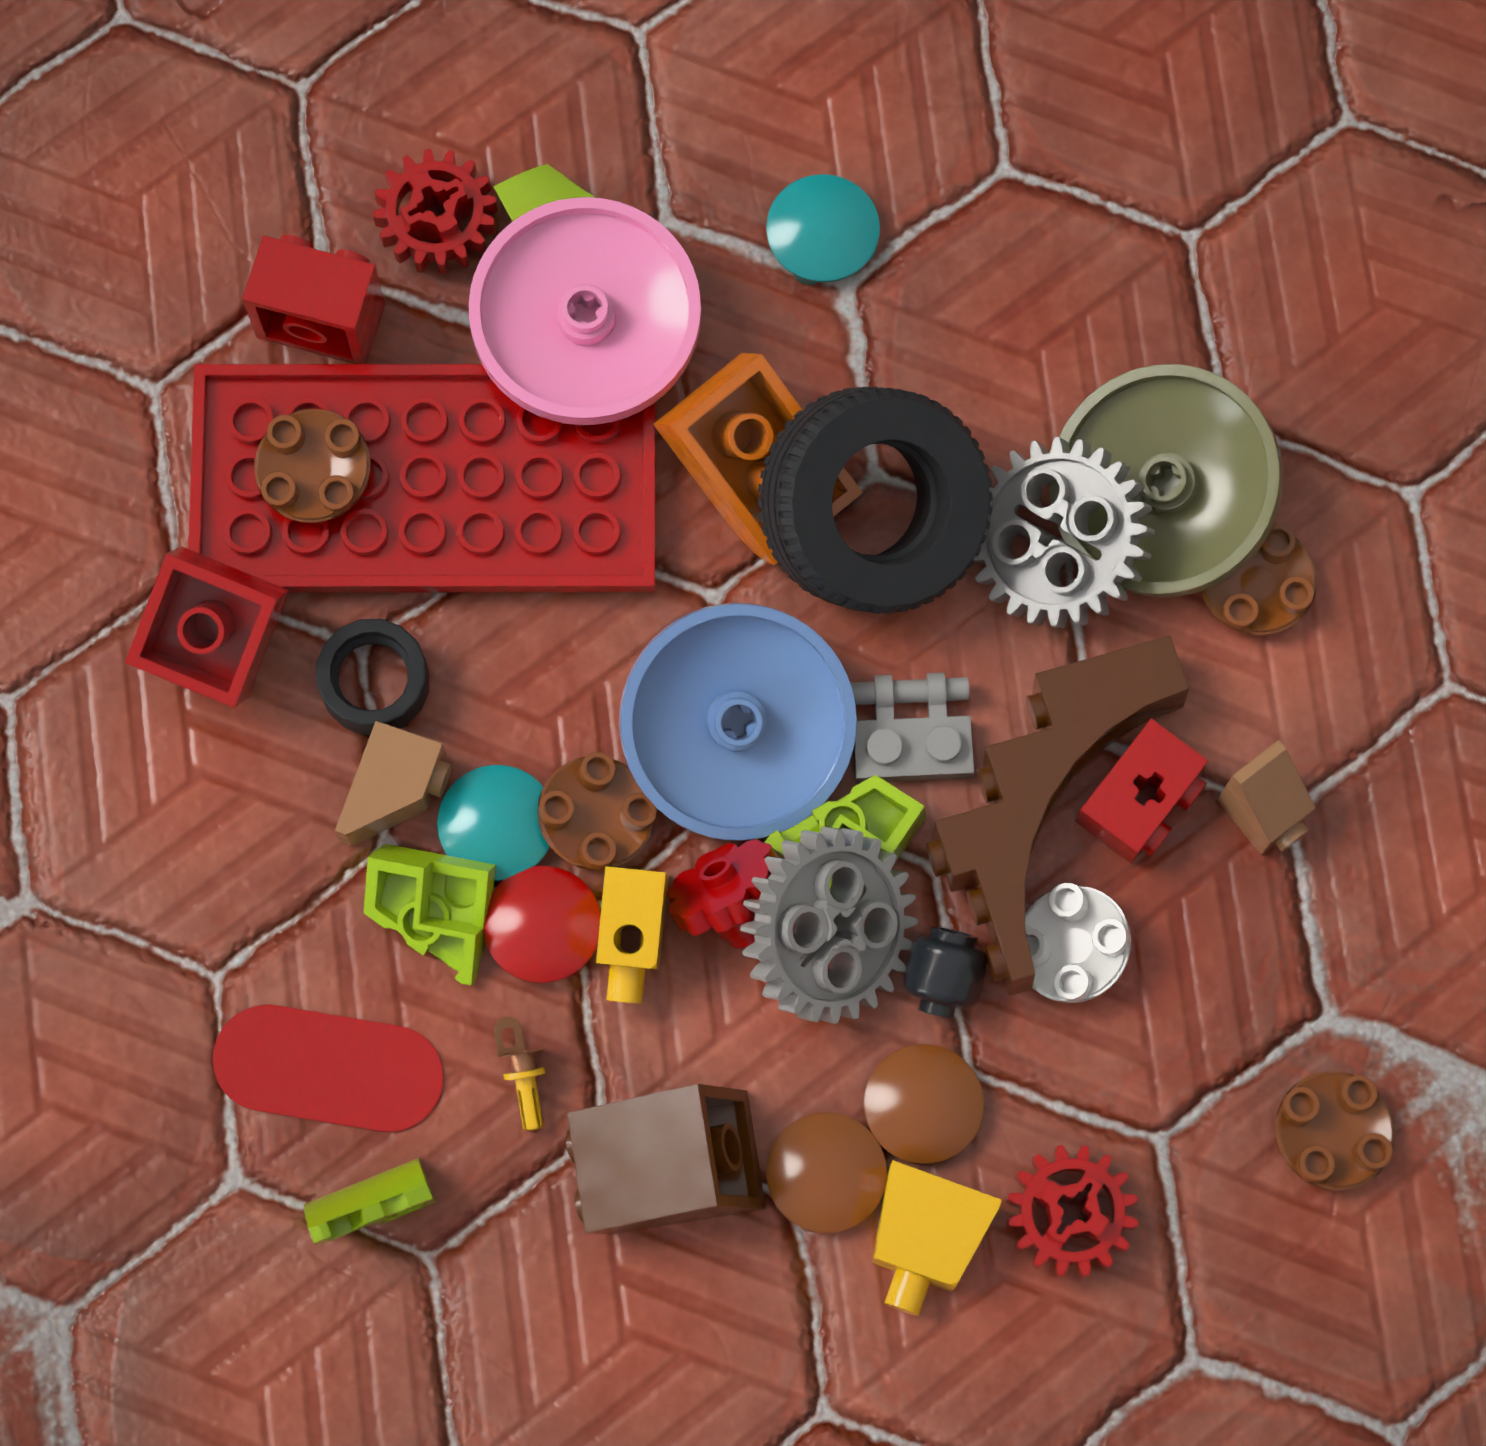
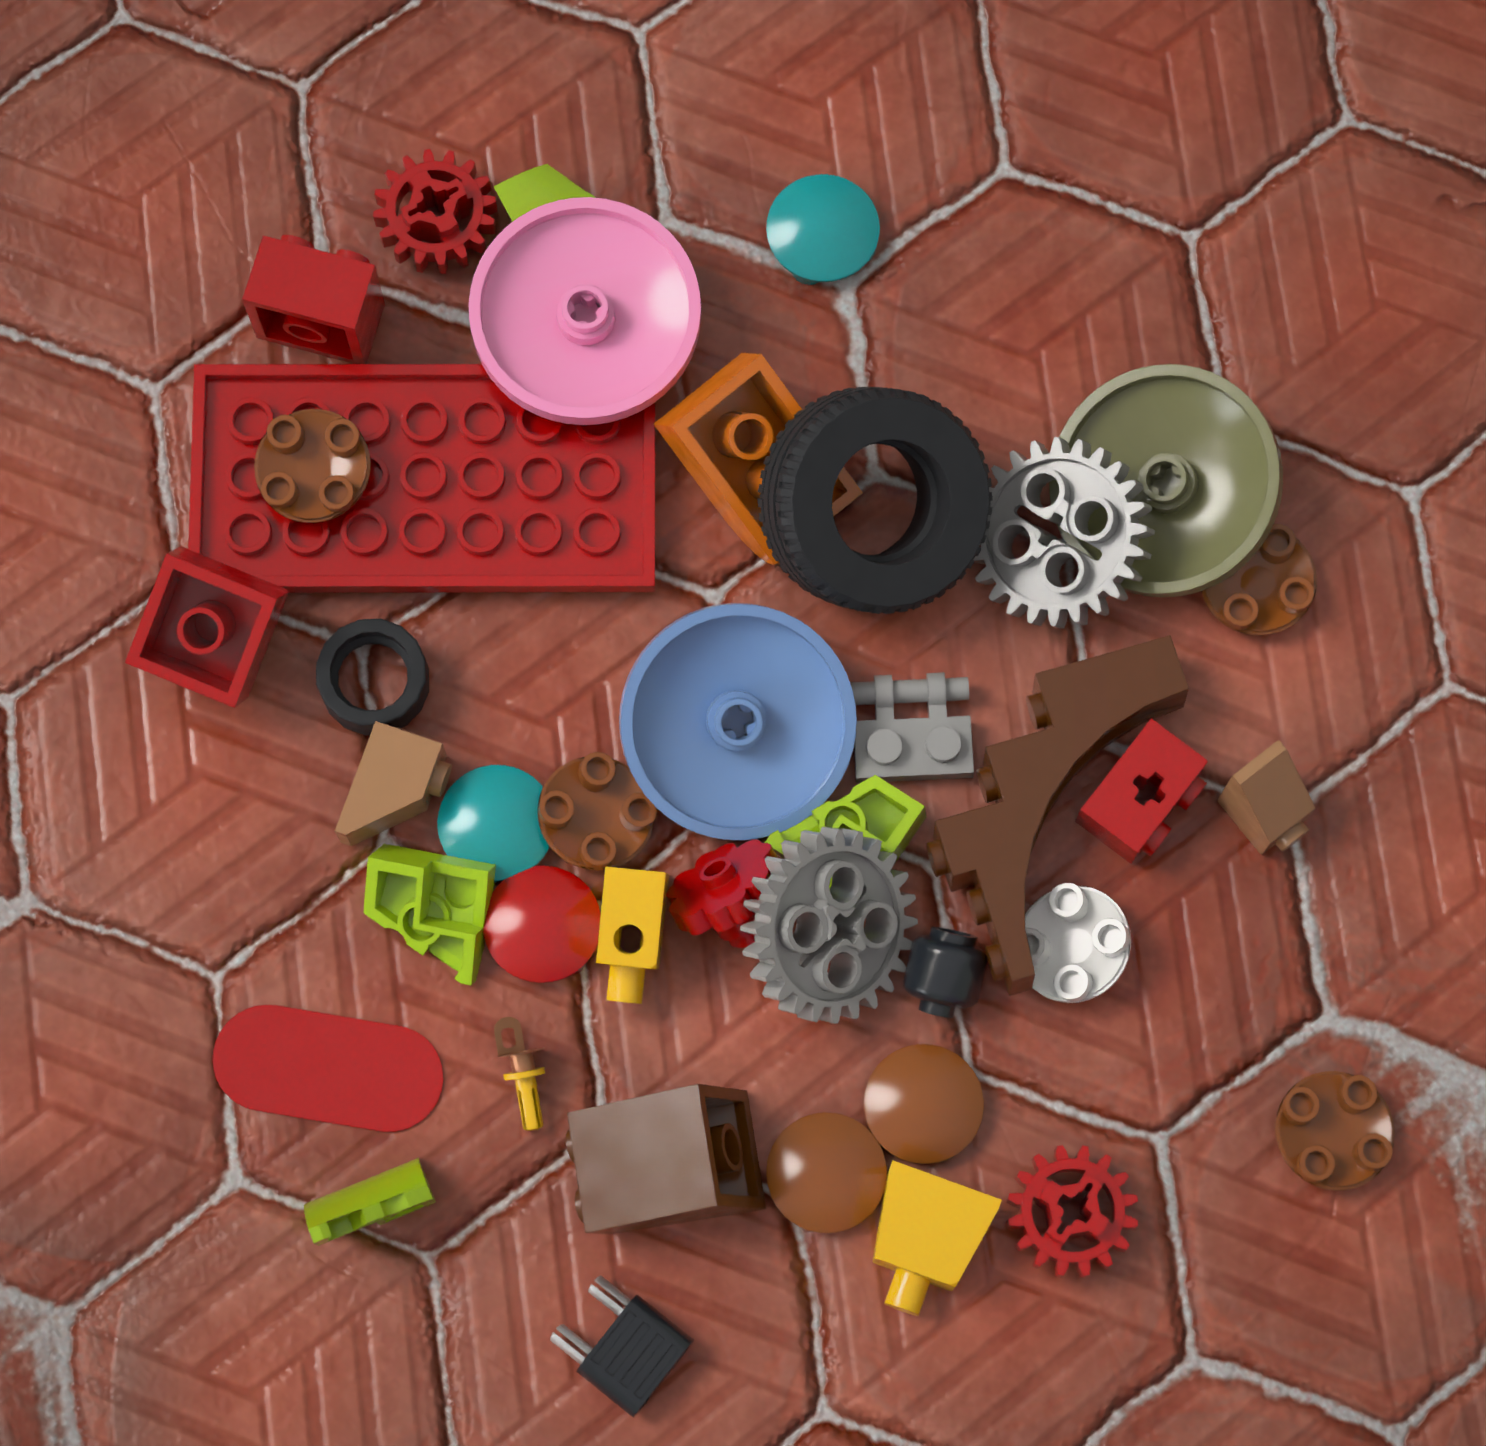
none -> black piece [550,1276,694,1418]

